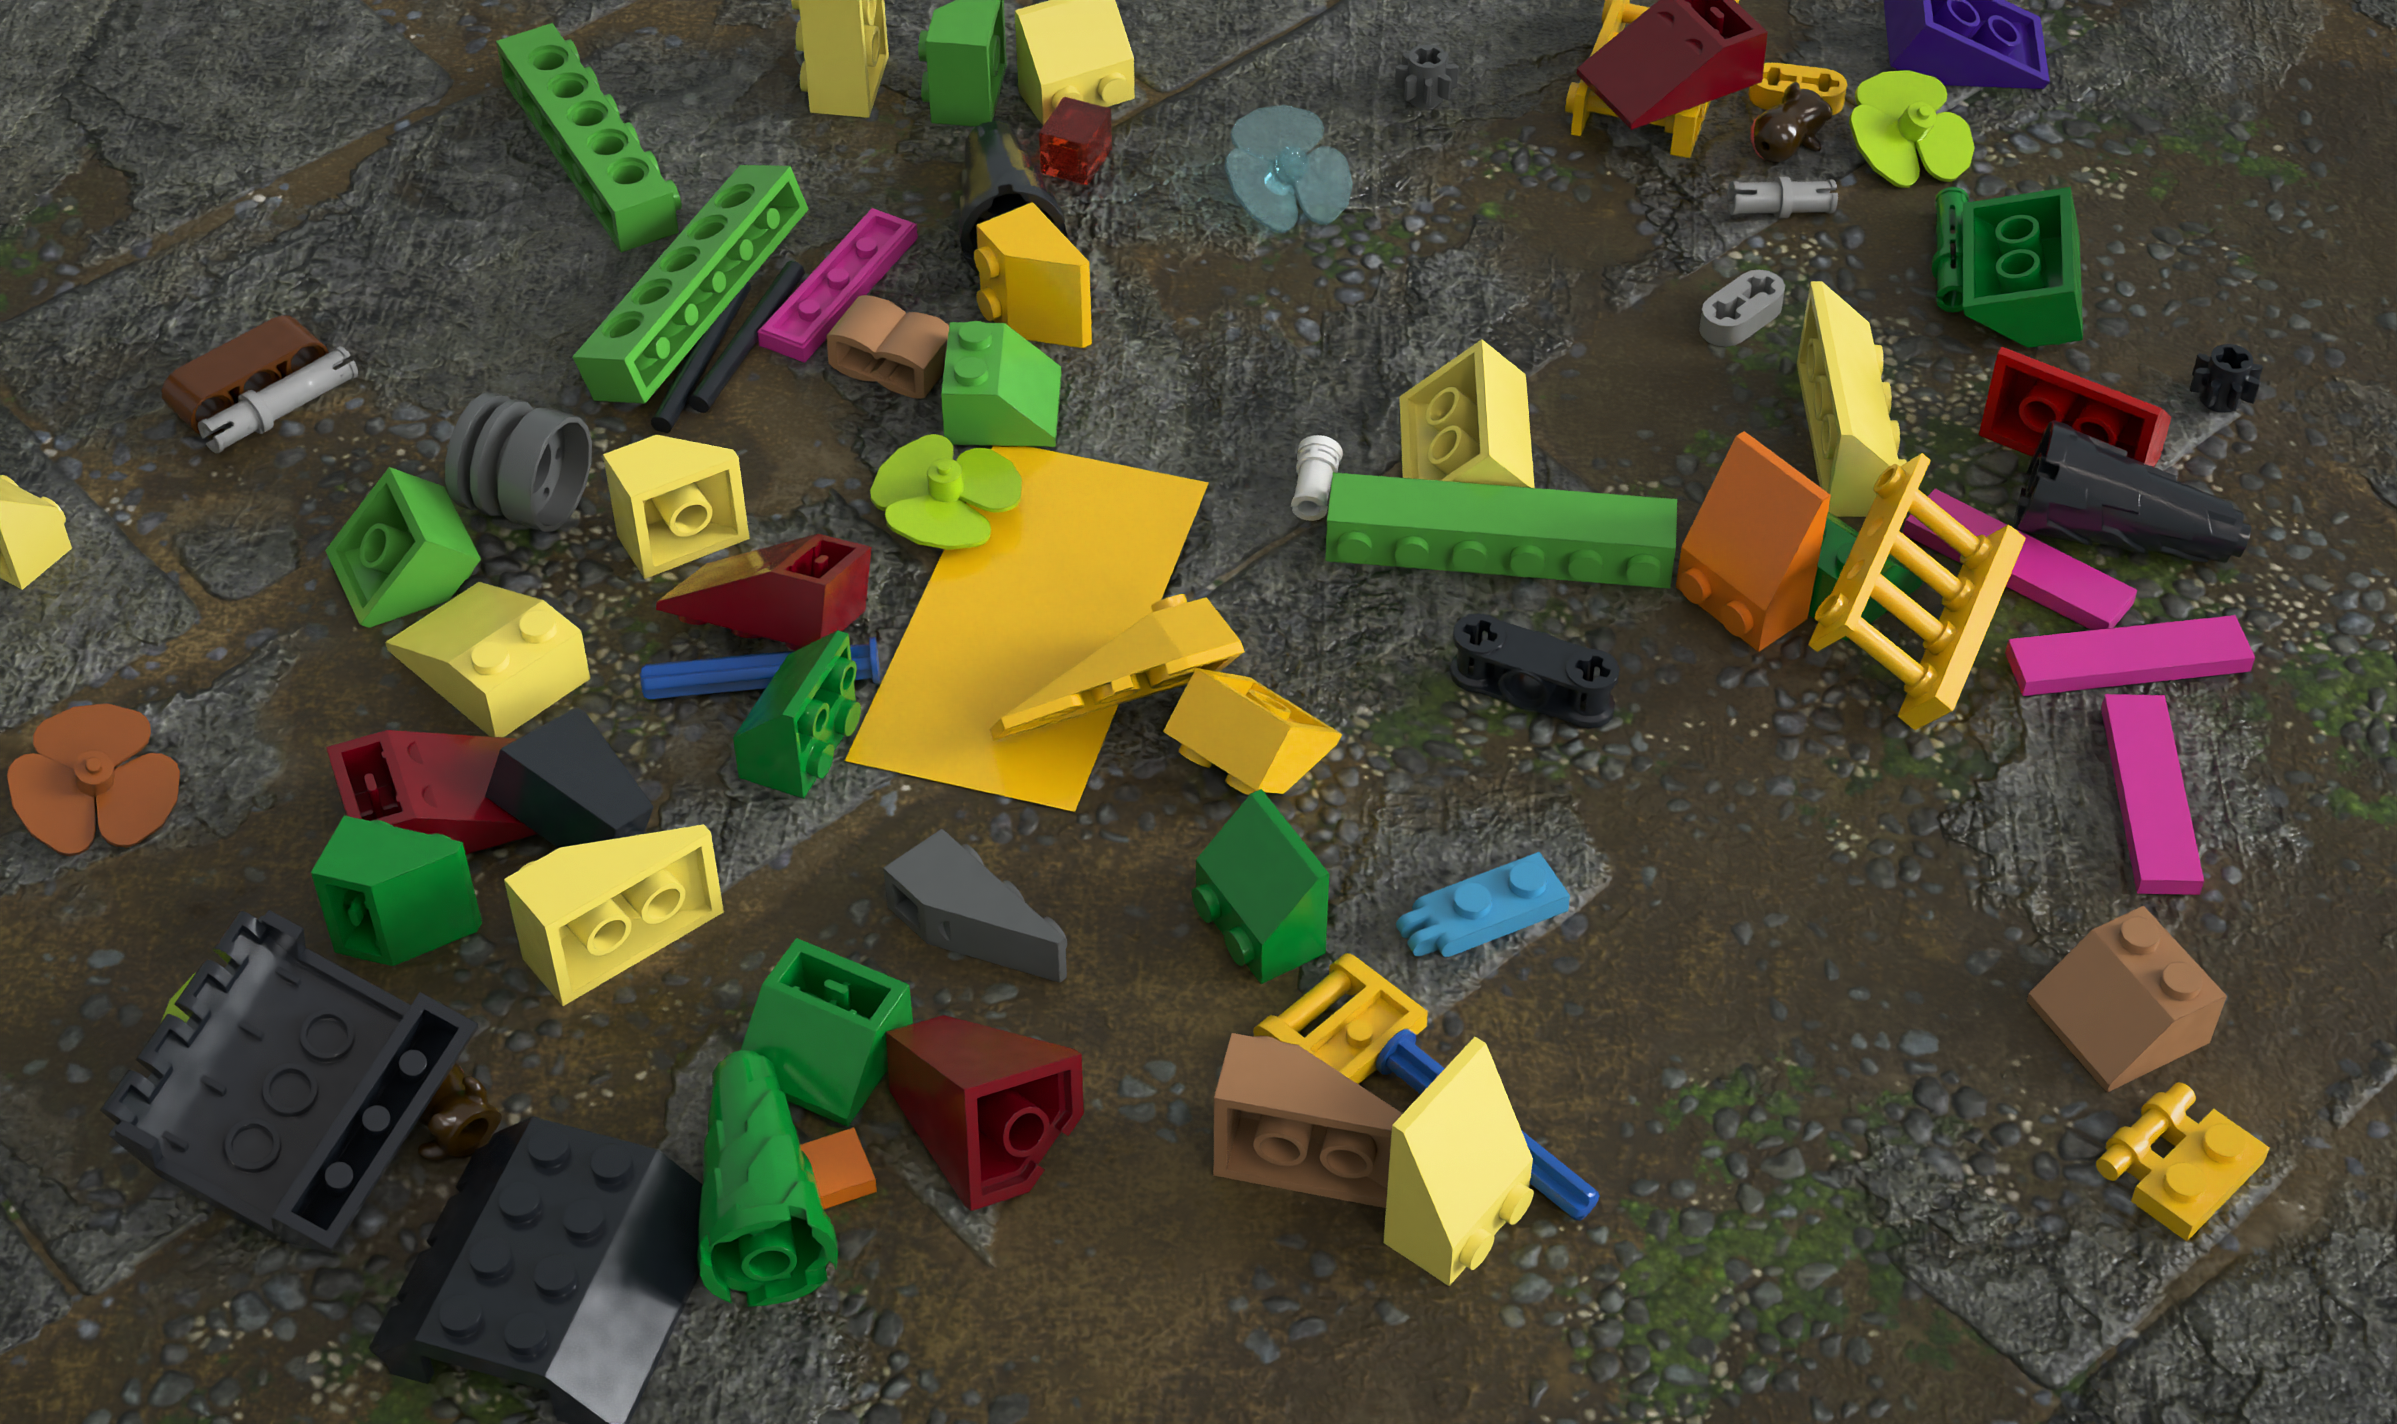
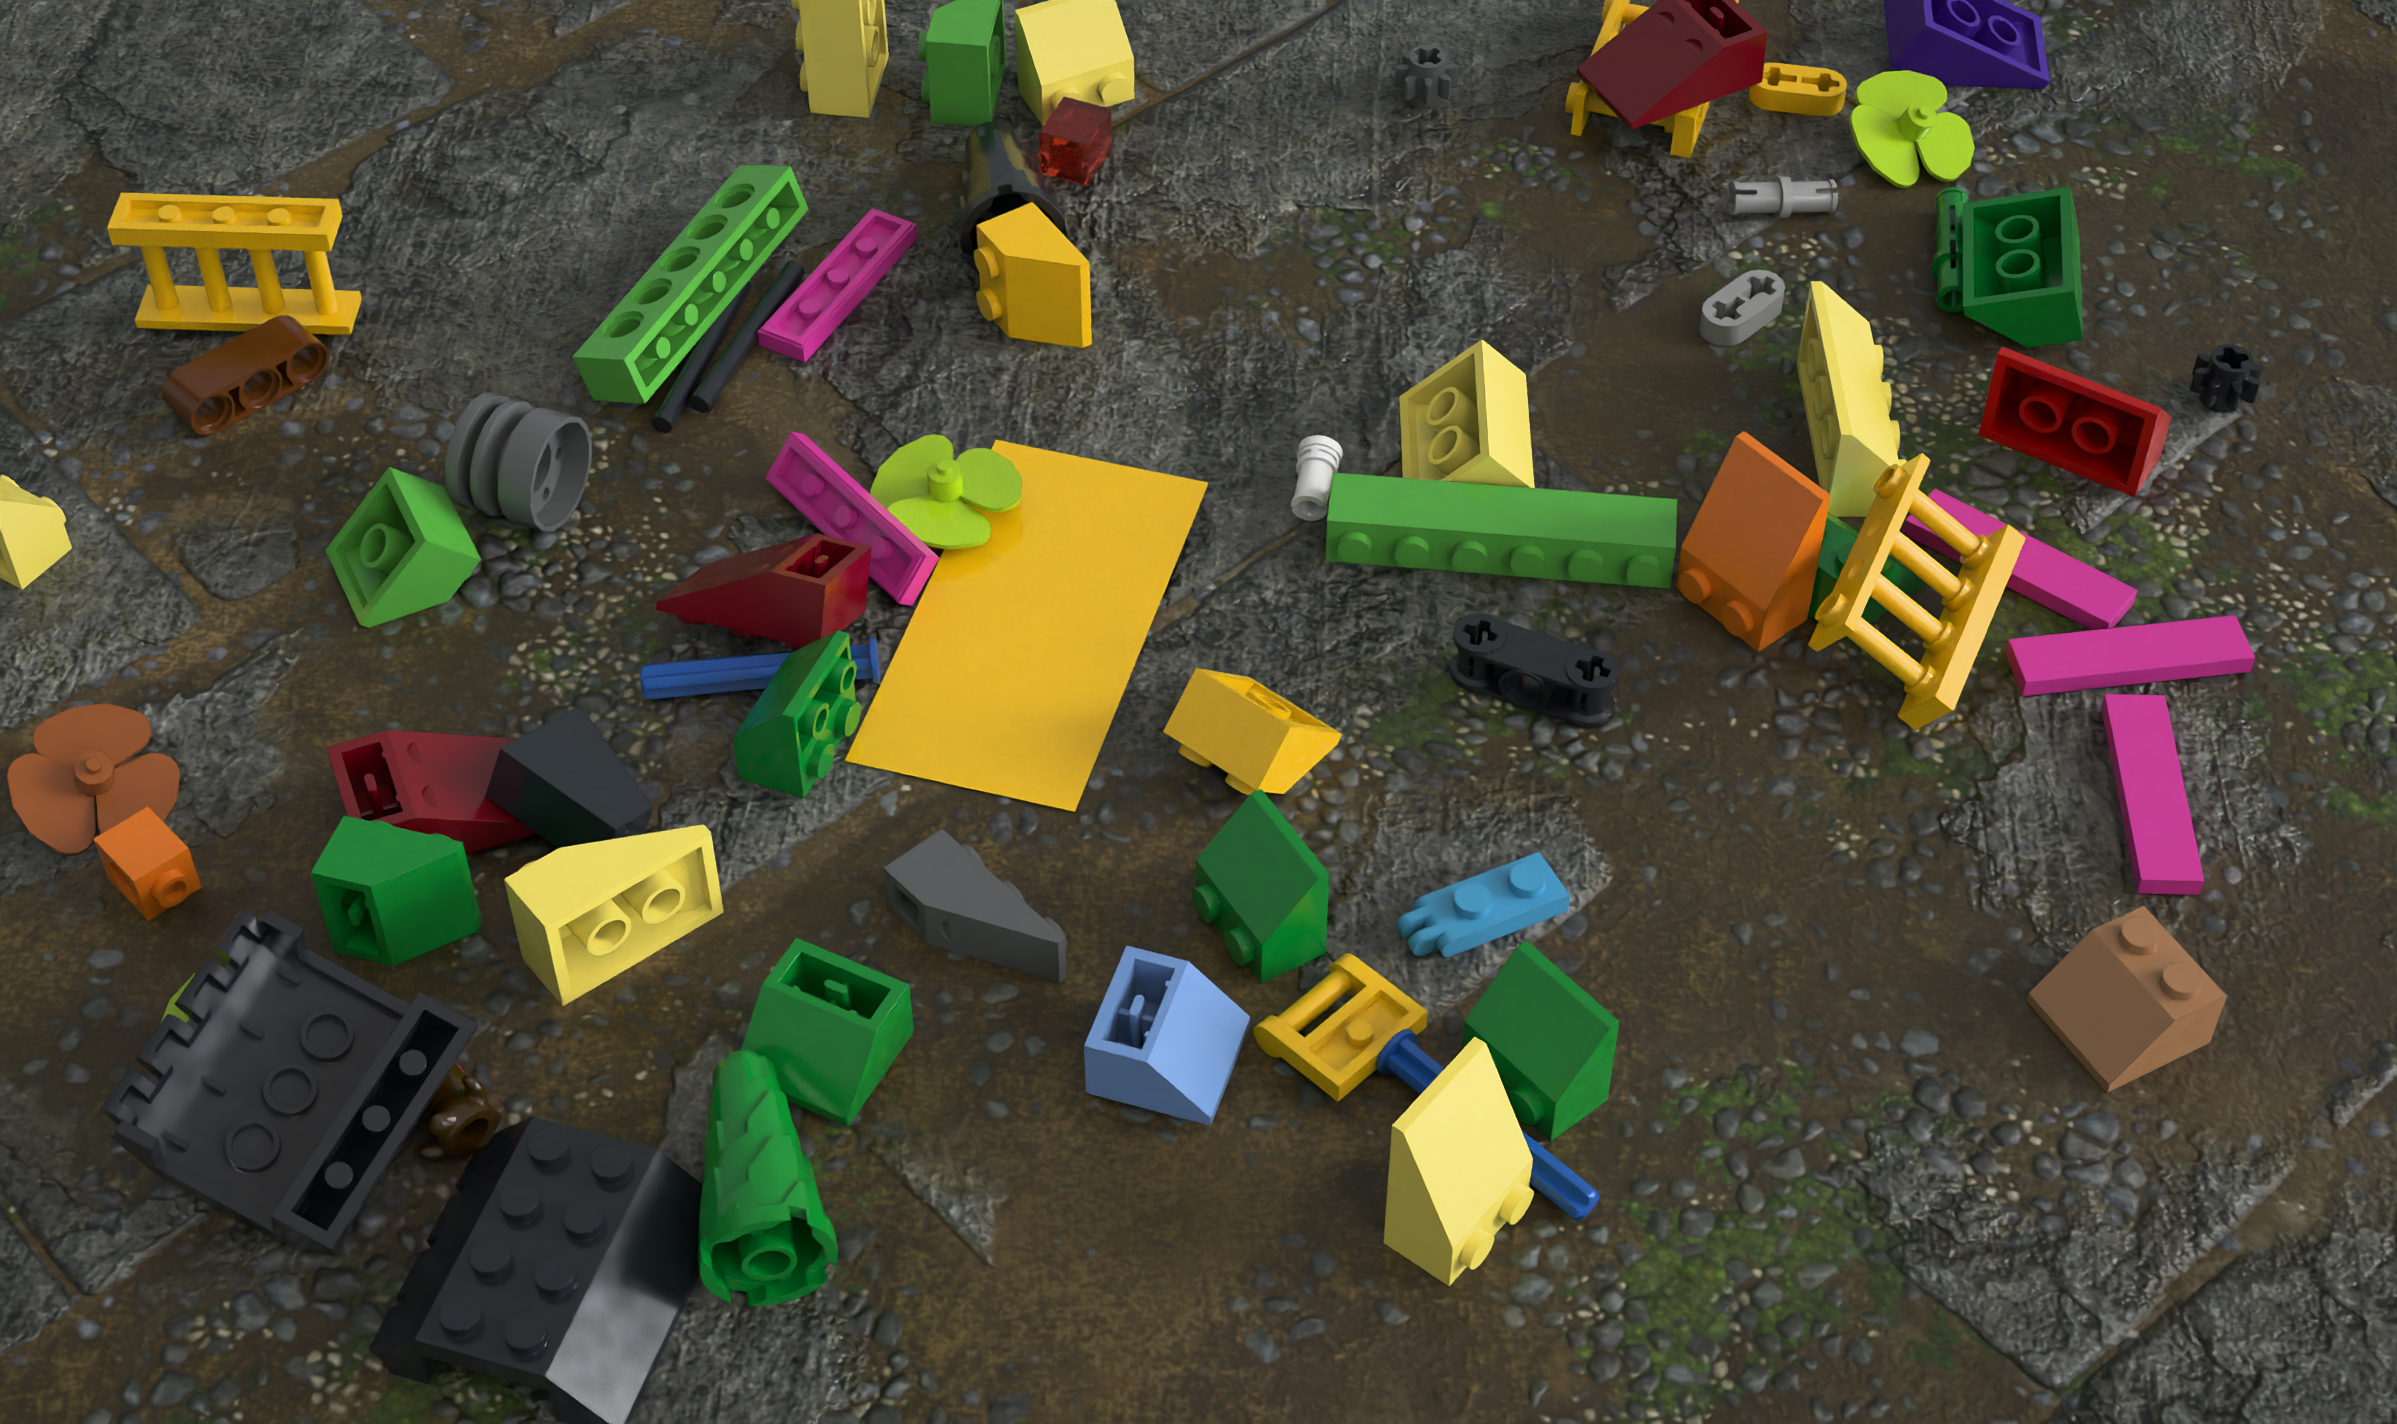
light grey pin [198,346,358,453] -> none
light yellow slope [385,582,590,737] -> none
bright green brick [496,23,682,253] -> none
light yellow slope [603,435,750,579] -> none
orange tile [800,1127,877,1209] -> none
medium nougat brick [827,295,949,399] -> none
dark red slope [886,1015,1084,1211] -> none
bright green slope [941,321,1062,447] -> none
yellow wedge [990,594,1244,741] -> none
medium nougat slope [1213,1033,1403,1208] -> none
clear light blue piece [1225,105,1353,233] -> none
dark brown animal [1751,82,1833,163] -> none
black cone [2014,419,2251,563] -> none
yellow plate [2096,1082,2270,1242] -> none
none -> orange brick [93,806,202,921]
none -> yellow fence [107,192,362,335]
none -> dark pink tile [765,431,940,606]
none -> medium blue slope [1084,945,1250,1126]
none -> green slope [1462,940,1620,1142]

